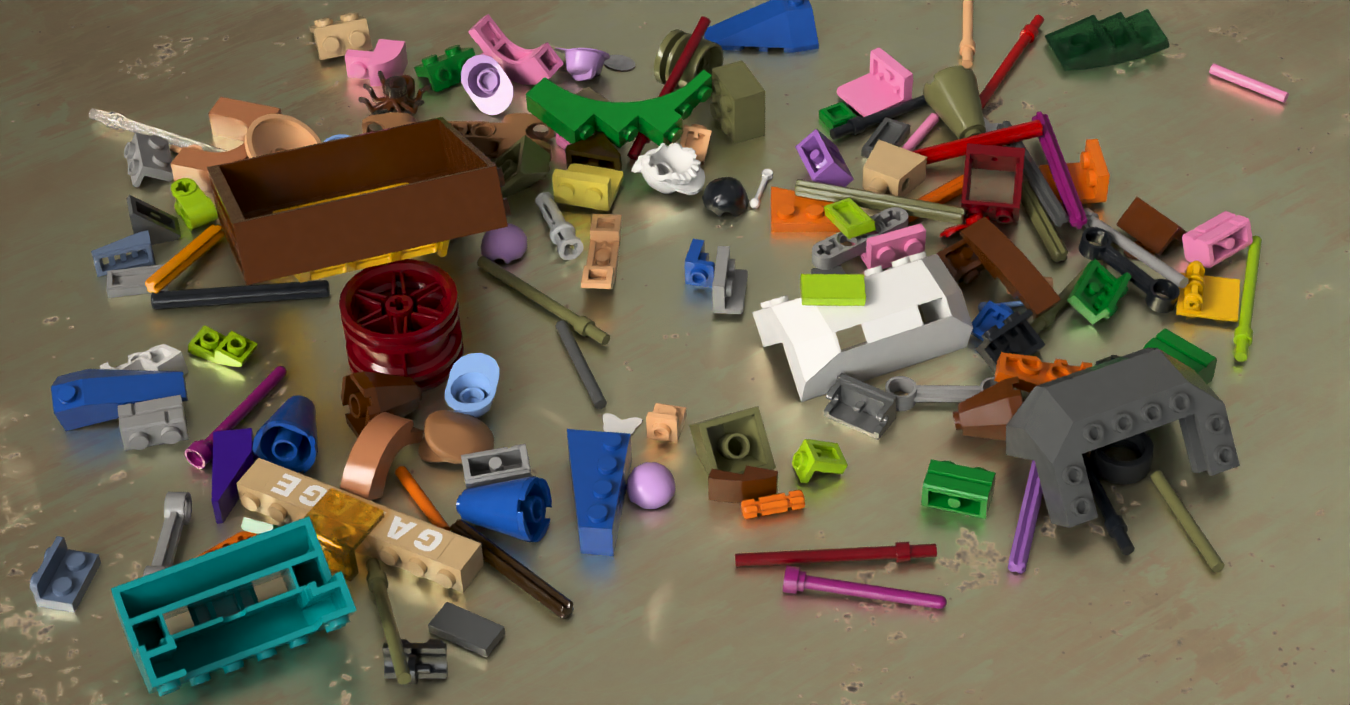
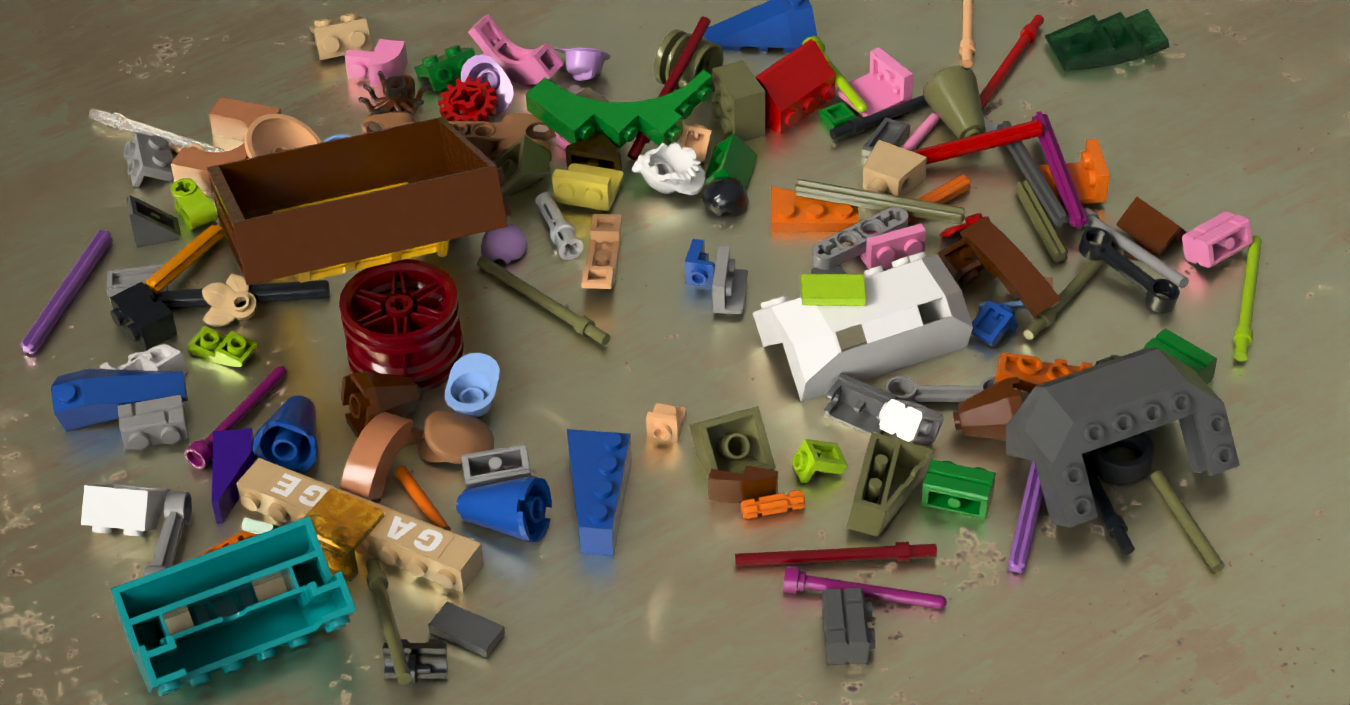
sand blue bracket [30,536,101,613] -> none
sand blue slope [91,230,156,277] -> none
dark brown axle [450,519,574,619] -> none
dark grey bar [555,320,607,409] -> none
white sticker [602,413,643,435] -> none
flat silver sticker [604,55,635,71] -> none
lavender hair [626,462,676,509] -> none
white hinge [749,169,773,209] -> none
medium lavender brick [795,128,854,187] -> none
lime tile [824,198,876,239] -> none
dark red window [961,143,1025,224] -> none
black bracket [976,309,1046,374] -> none
green bracket [1066,259,1132,325] -> none
yellow hinge [1176,261,1240,322] -> none
bright pink bar [1209,64,1289,103] -> none
none -> medium lavender axle [20,230,113,355]
none -> white slope [81,483,170,536]
none -> black brick [110,282,177,350]
none -> tan plate [202,274,257,327]
none -> red gear [438,76,499,122]
none -> green panel [704,134,757,190]
none -> red slope [756,39,836,134]
none -> lime piece [802,36,867,113]
none -> dark grey brick [822,588,876,665]
none -> olive wedge [846,432,935,537]
none -> white brick [879,399,944,444]

